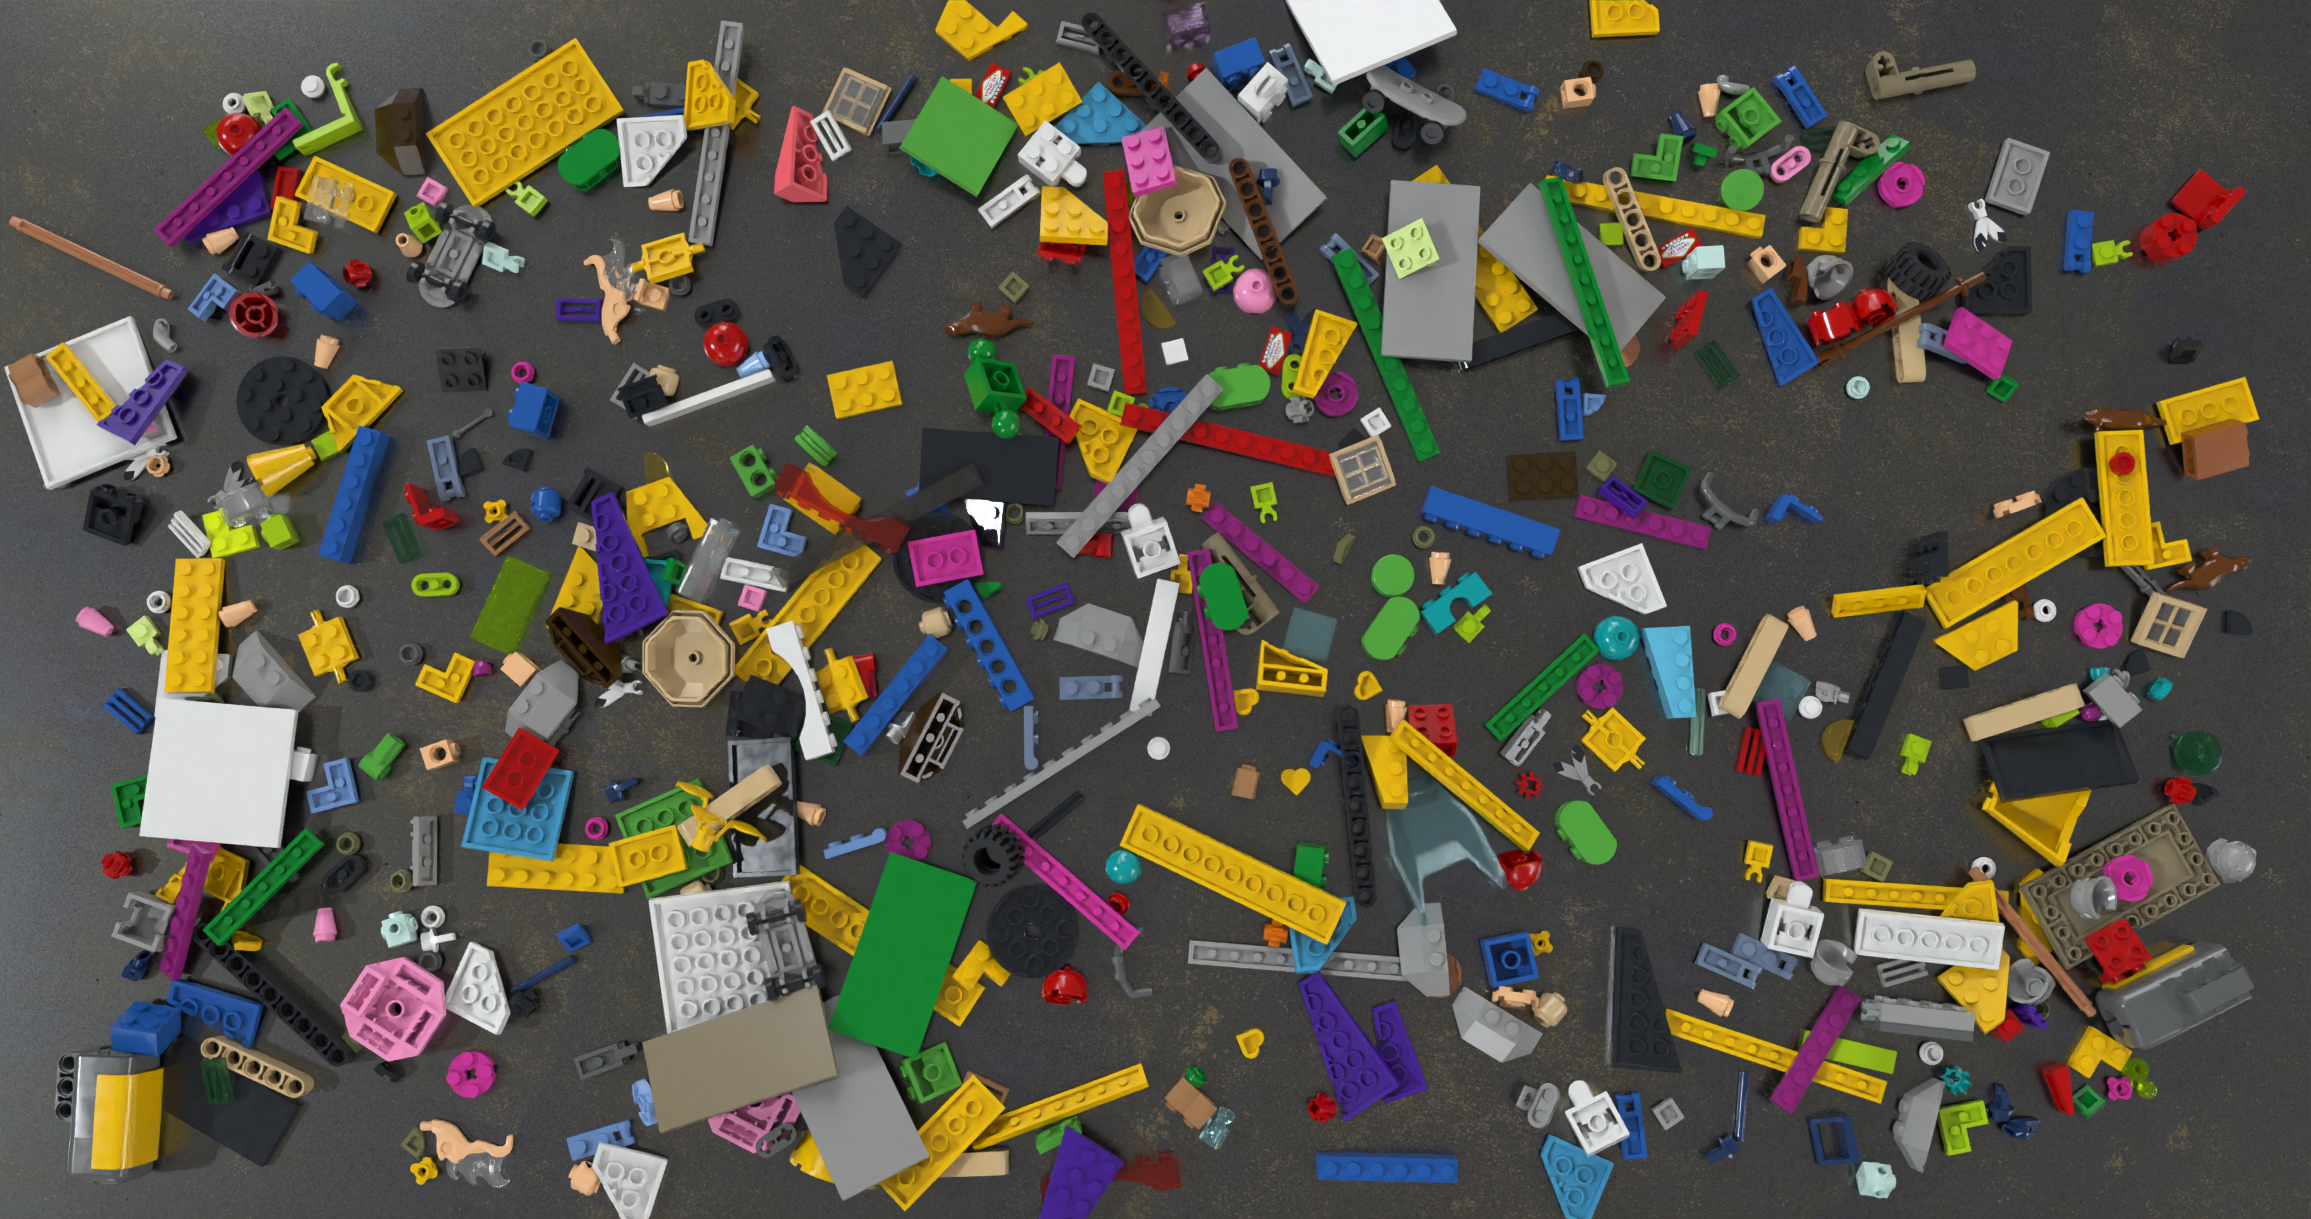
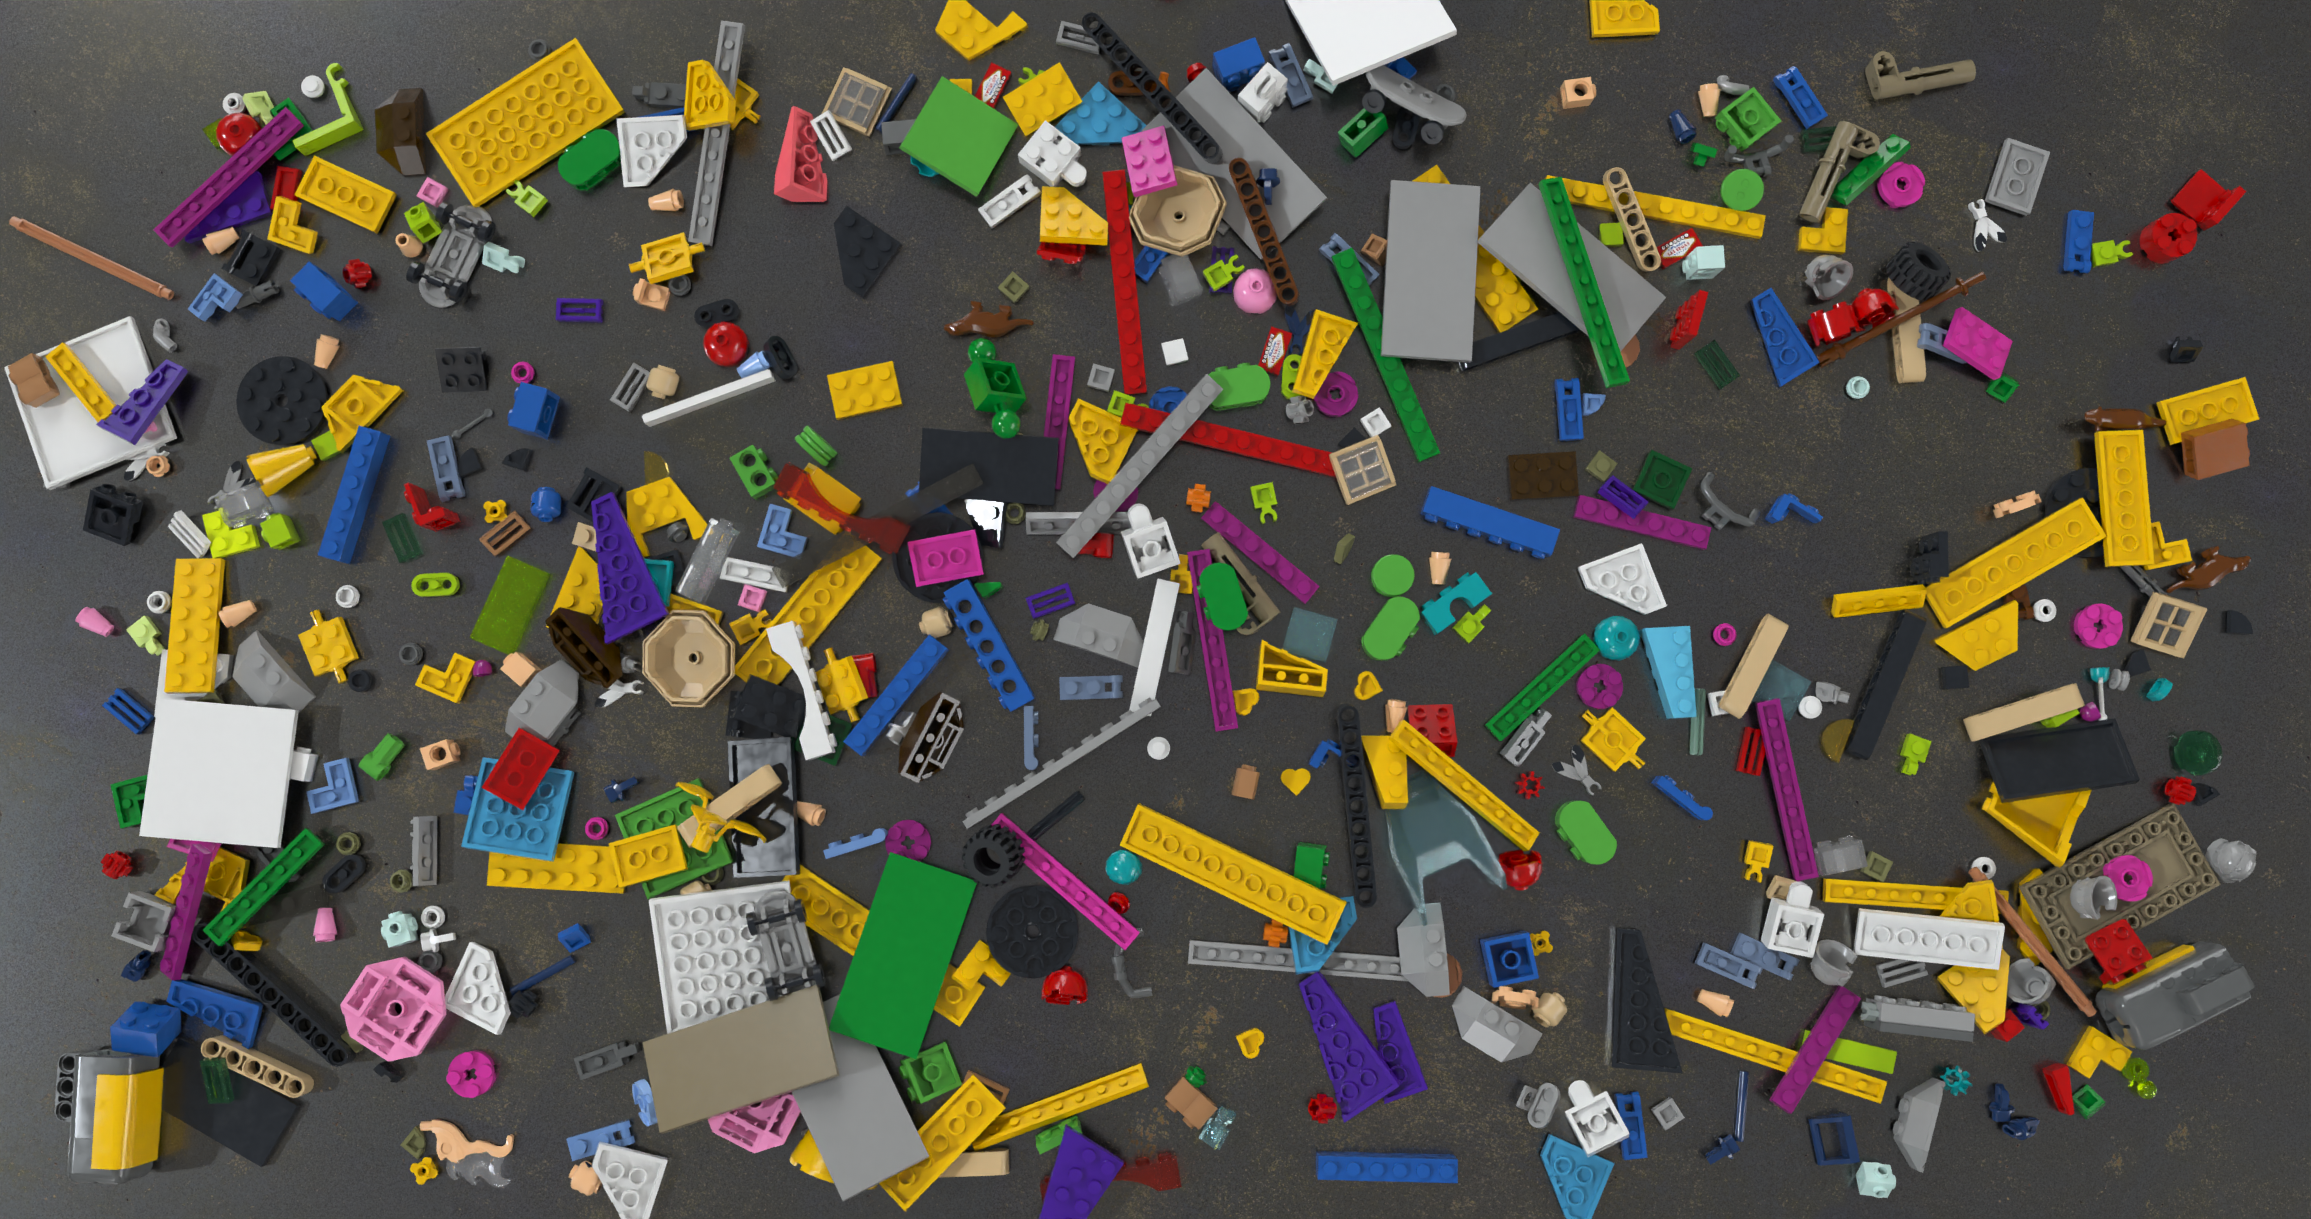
red cylinder [228,292,278,338] -> none
clear plate [304,175,354,228] -> none
piece [584,239,637,344] -> none
black plate [617,374,669,419] -> none
green slope [660,558,687,586] -> none
dark grey beam [755,1122,798,1158] -> none
red plate [1020,387,1082,444] -> none
clear yellow tile [1142,288,1176,329] -> none
clear purple brick [1161,2,1211,45] -> none
yellowish green hinge [1382,218,1440,279] -> none
olive plate [1412,526,1435,549] -> none
blue plate [1474,68,1541,112] -> none
dark blue piece [1552,161,1584,183] -> none
dark brown plate [1581,60,1604,82] -> none
bright green plate [1630,134,1683,181] -> none
light nougat brick [1746,245,1787,284] -> none
bright pink plate [1770,146,1811,183] -> none
reddish brown slope [1786,255,1808,307] -> none
light nougat cone [1787,606,1817,641] -> none
white plate [1919,1041,1943,1065] -> none
lime plate [1937,1099,1989,1156] -> none
black plate [1962,246,2033,314] -> none
light grey brick [2083,673,2142,728] -> none
dark pink plate [2107,1076,2132,1100] -> none
red tile [2109,452,2135,476] -> none

